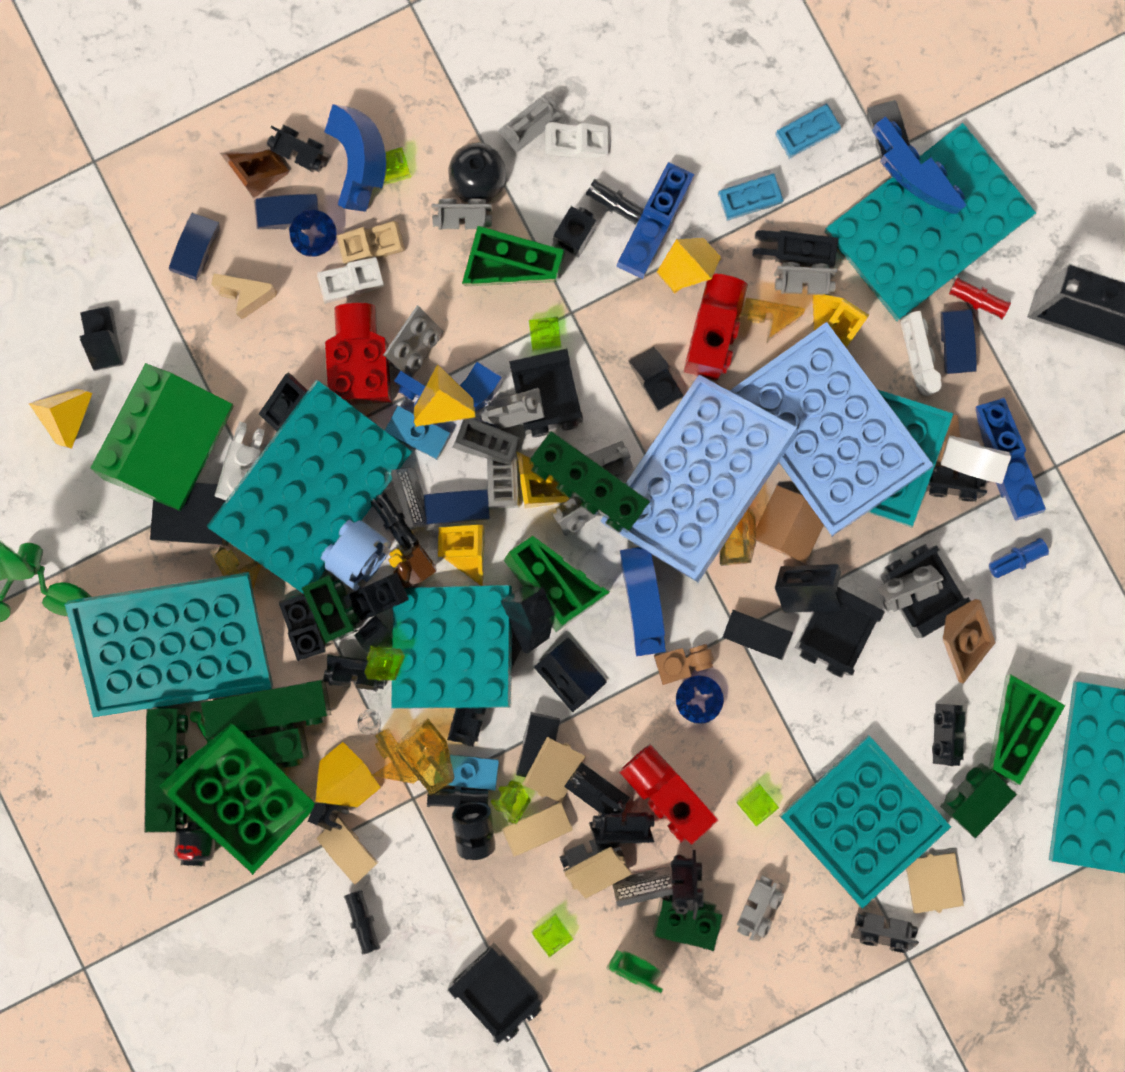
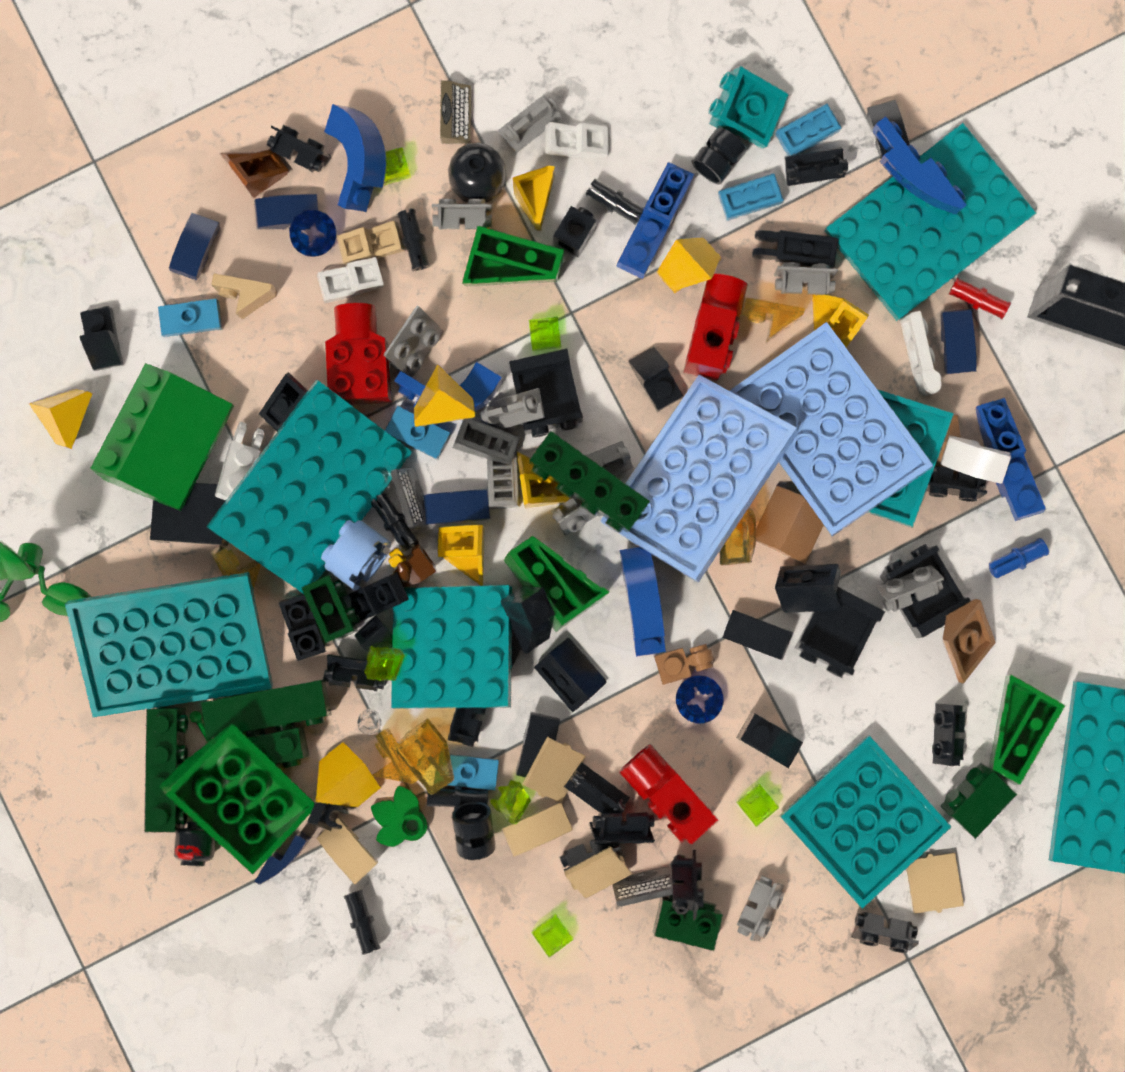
black panel [447,943,543,1045] -> none
green hat [606,950,663,993] -> none
none -> dark azure plate [158,299,222,337]
none -> dark blue slope [254,831,312,885]
none -> green plate [371,786,428,847]
none -> black pin [397,209,430,271]
none -> slope [440,80,471,144]
none -> yellow slope [512,165,555,231]
none -> black wheel [691,127,747,185]
none -> teal plate [708,66,789,149]
none -> black slope [736,712,803,769]
none -> black hinge [785,148,848,186]

